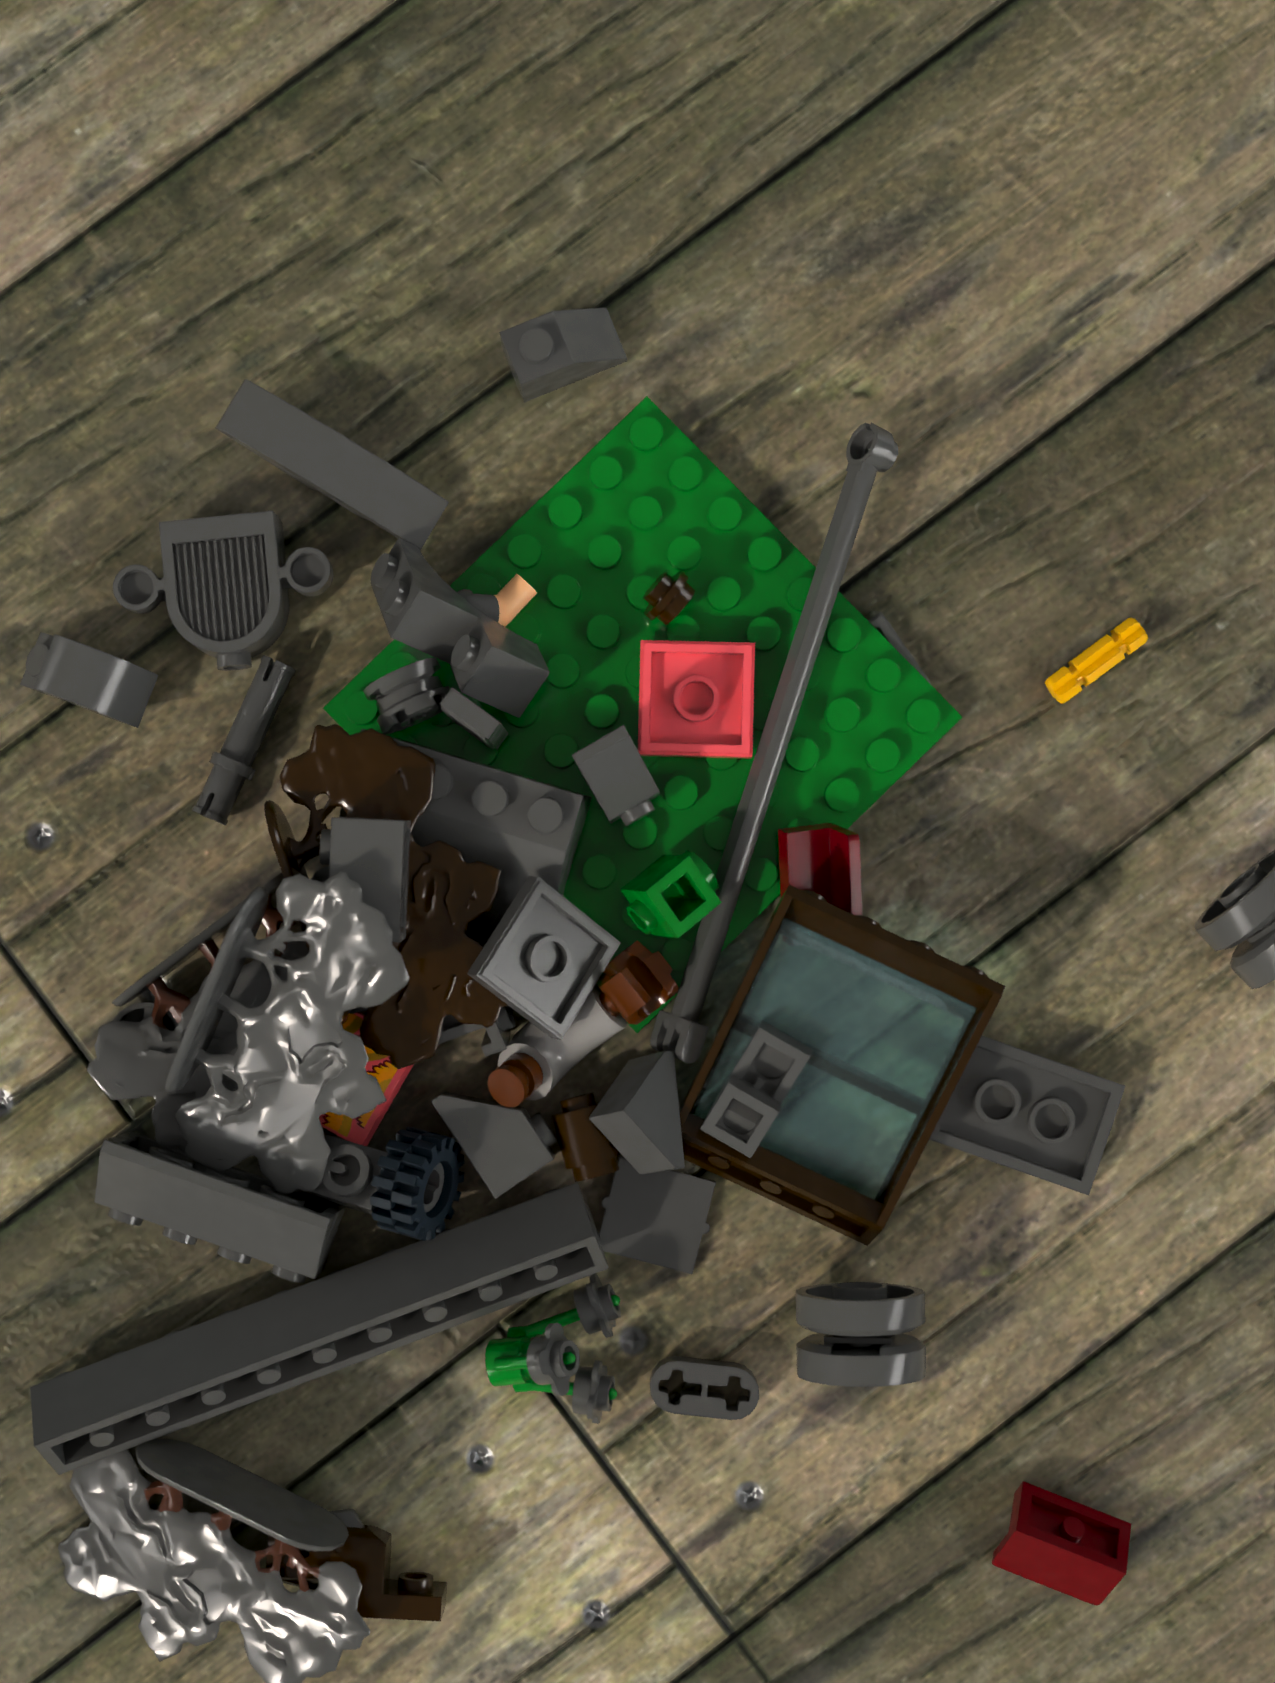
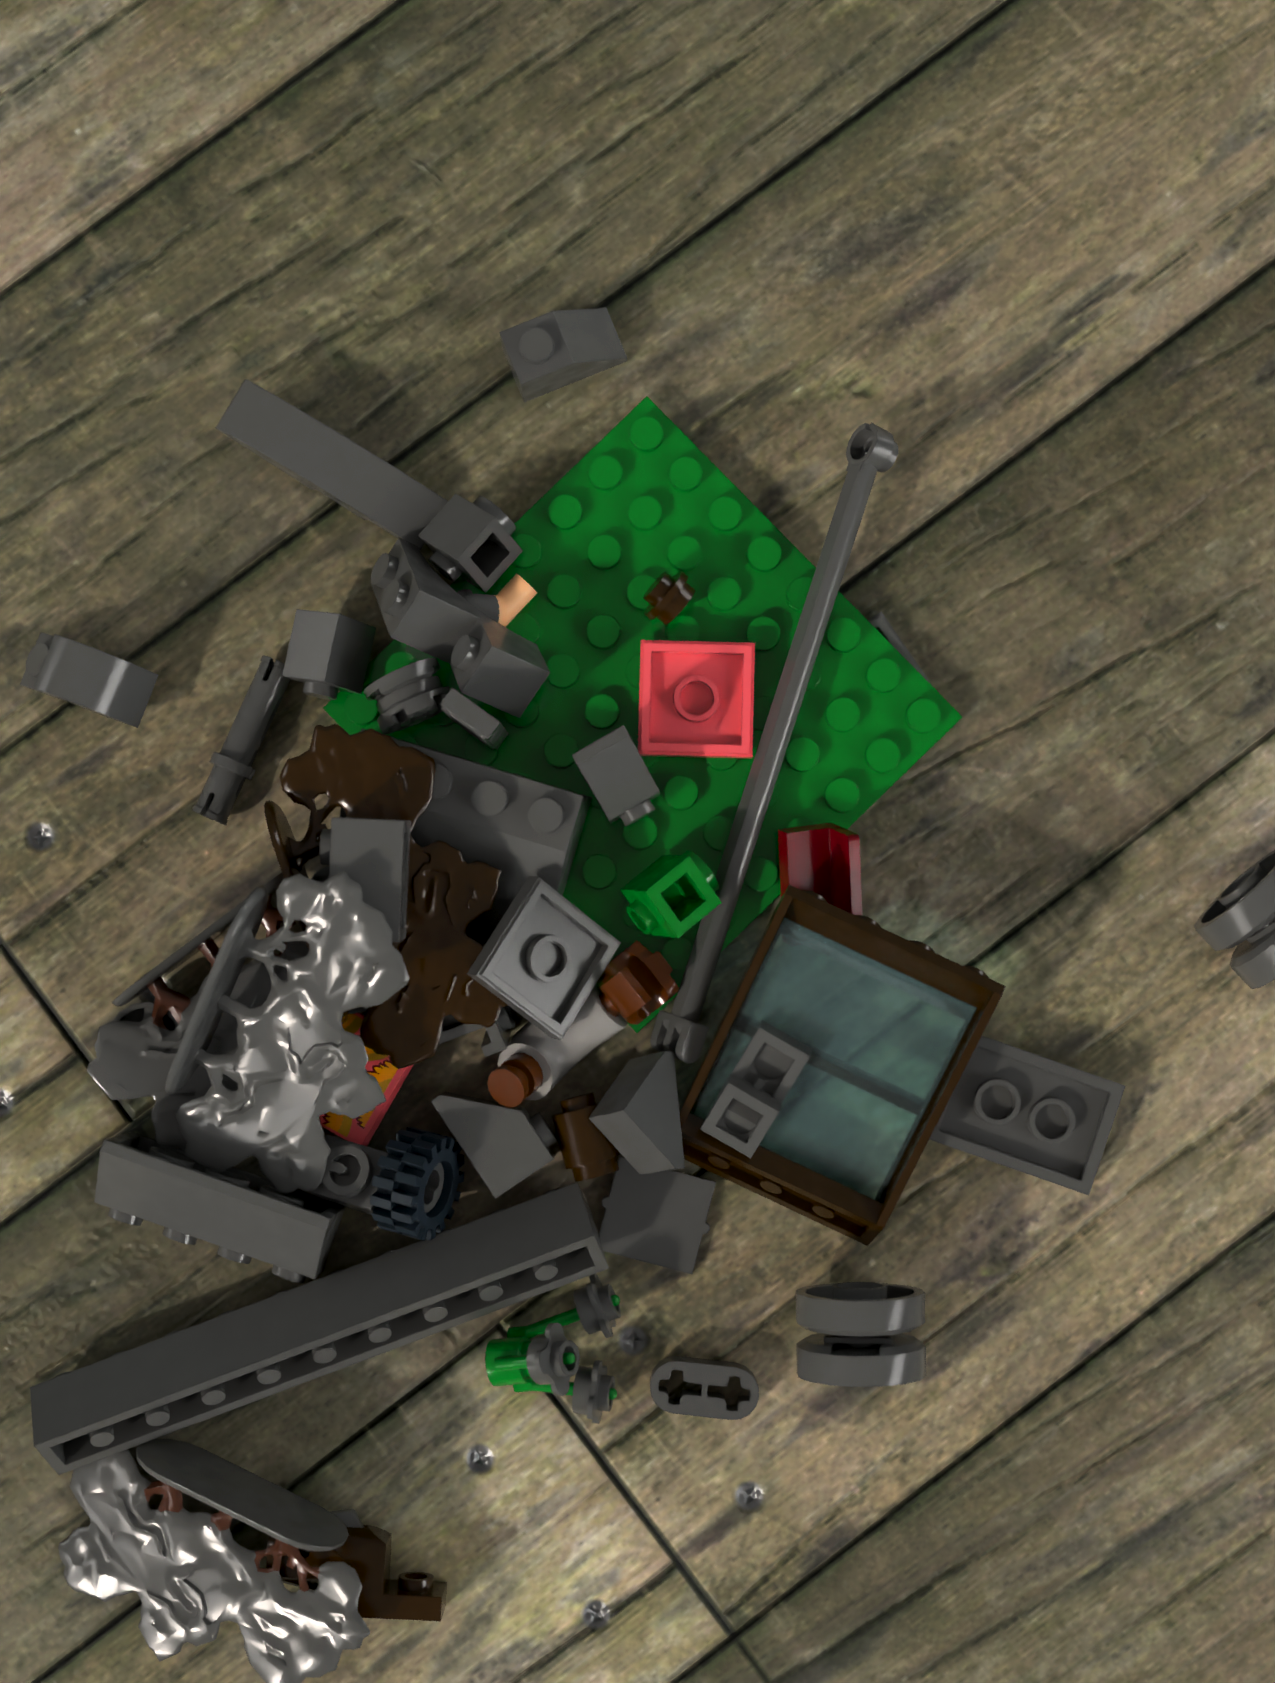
dark grey piece [113,511,334,671] -> none
dark red panel [992,1481,1131,1605] -> none
yellow axle [1045,617,1148,703] -> none
none -> dark grey brick [282,609,376,700]
none -> dark grey brick [418,493,523,593]

